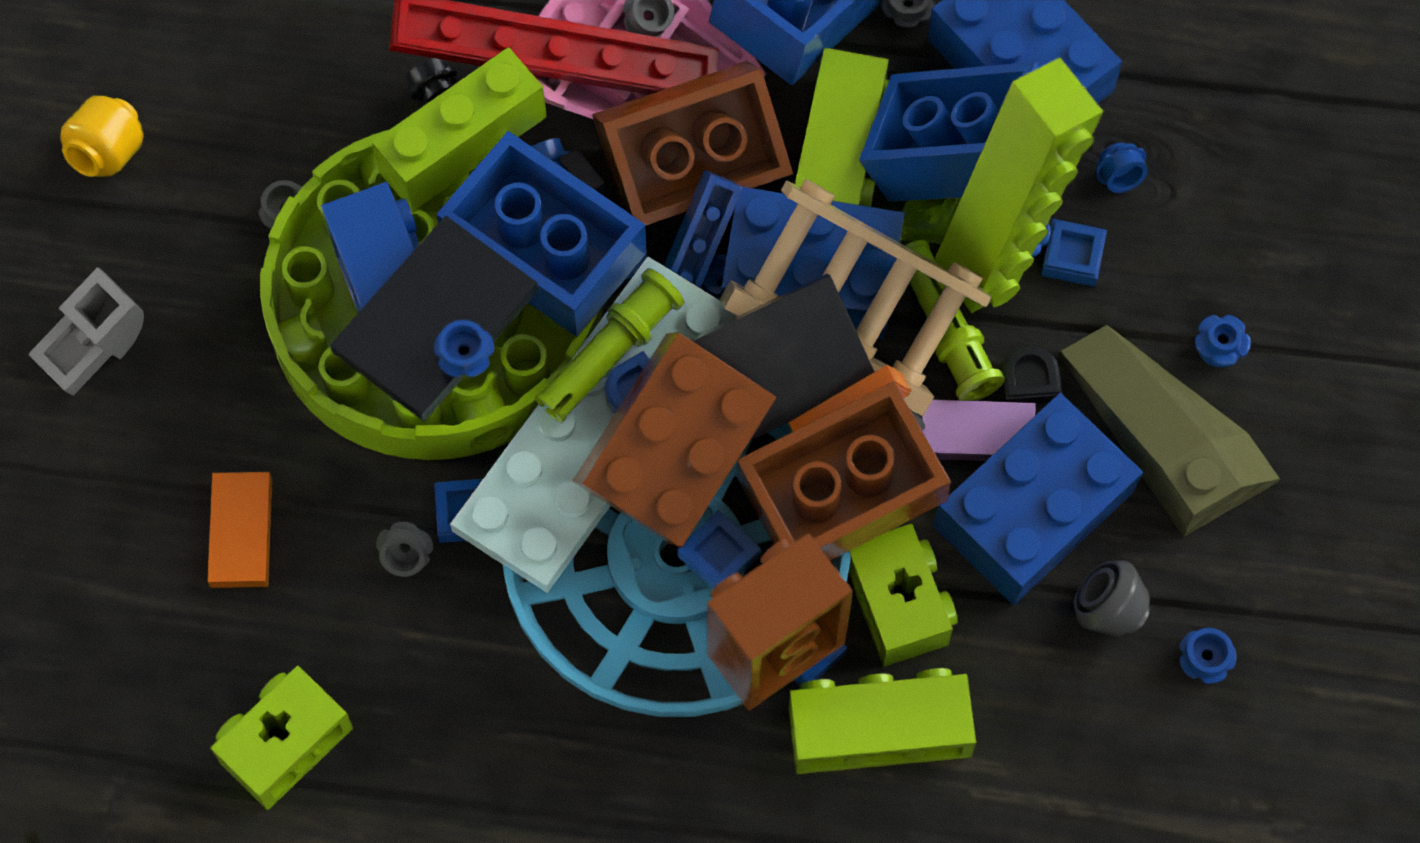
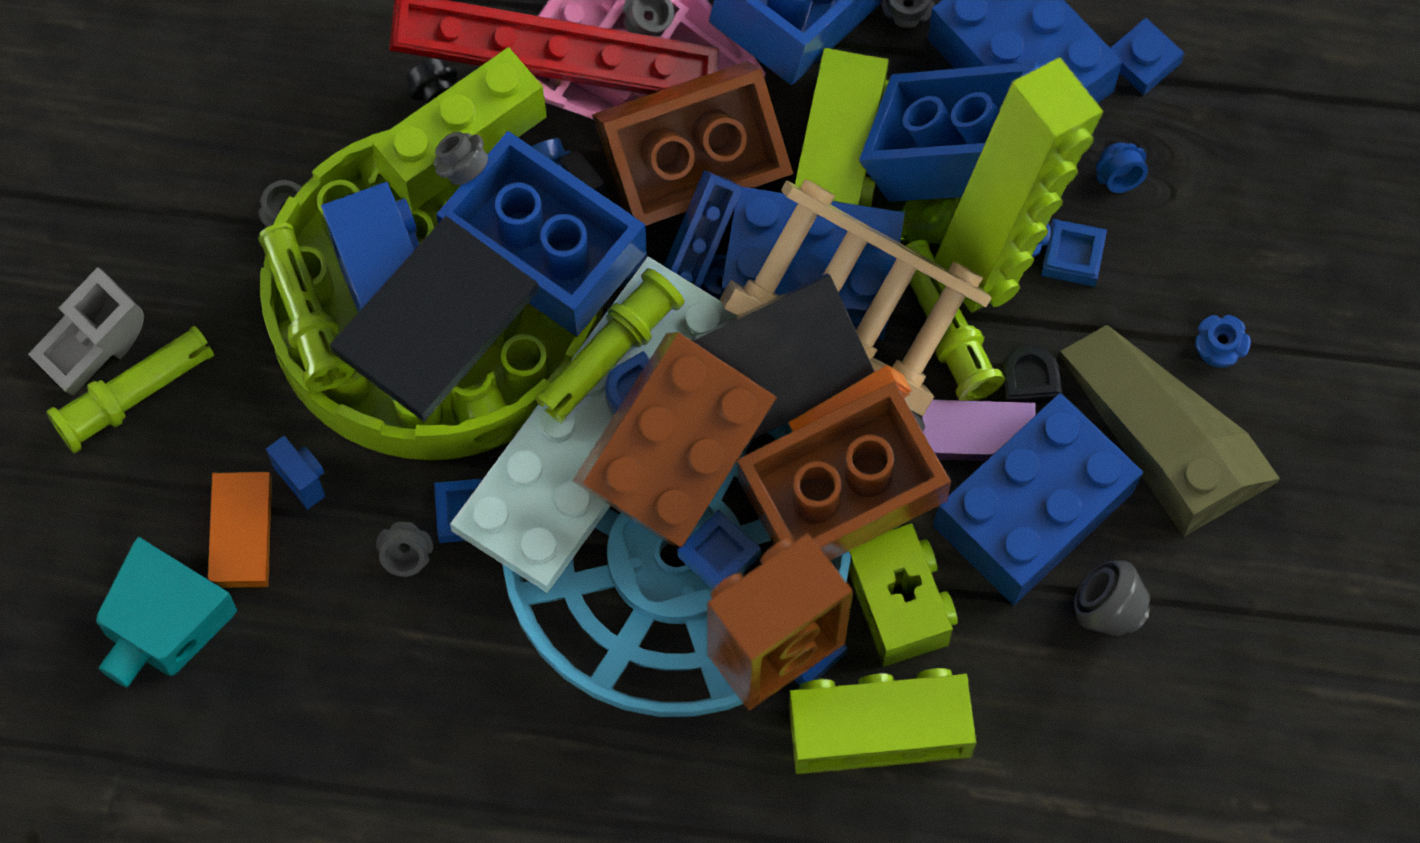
yellow head [60,96,144,177] -> none
lime brick [211,665,353,811] -> none
blue plate [434,320,494,377] -> none
blue plate [1179,628,1237,684] -> none
none -> lime pin [46,326,214,454]
none -> teal torso [96,537,237,688]
none -> lime pin [258,223,355,391]
none -> blue plate [266,436,325,510]
none -> dark grey plate [434,132,488,185]
none -> blue plate [1110,18,1184,95]

